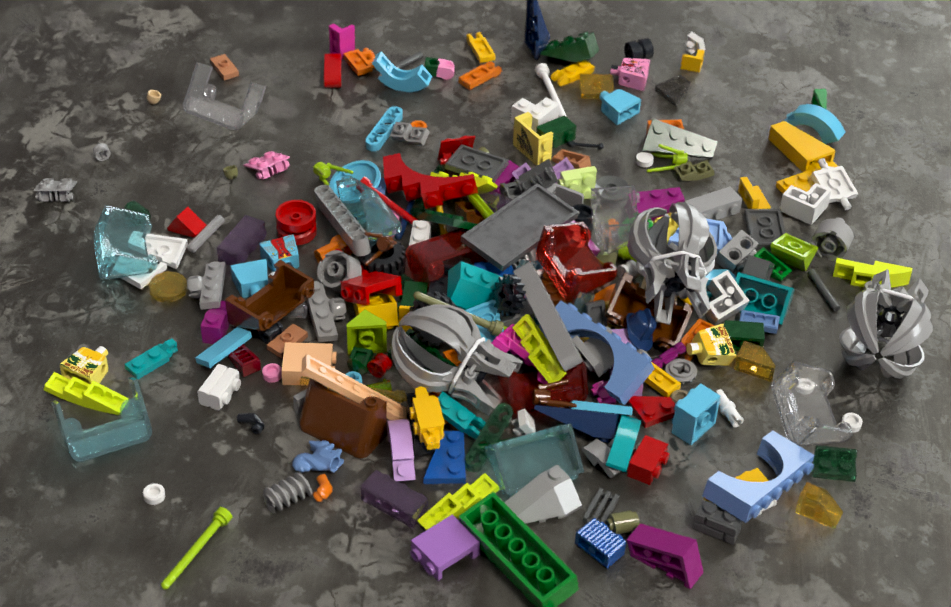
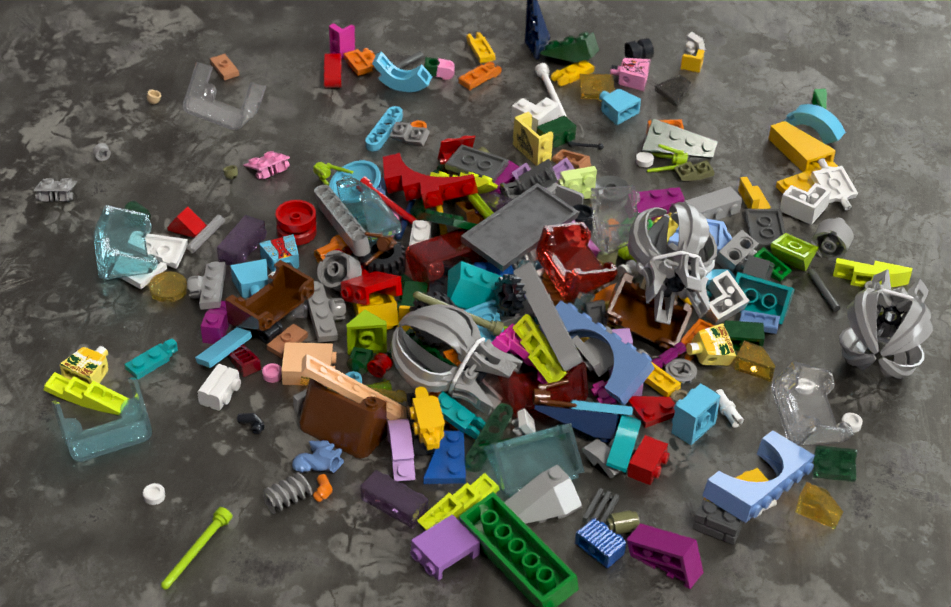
dark blue piece [626,308,657,351] -> none

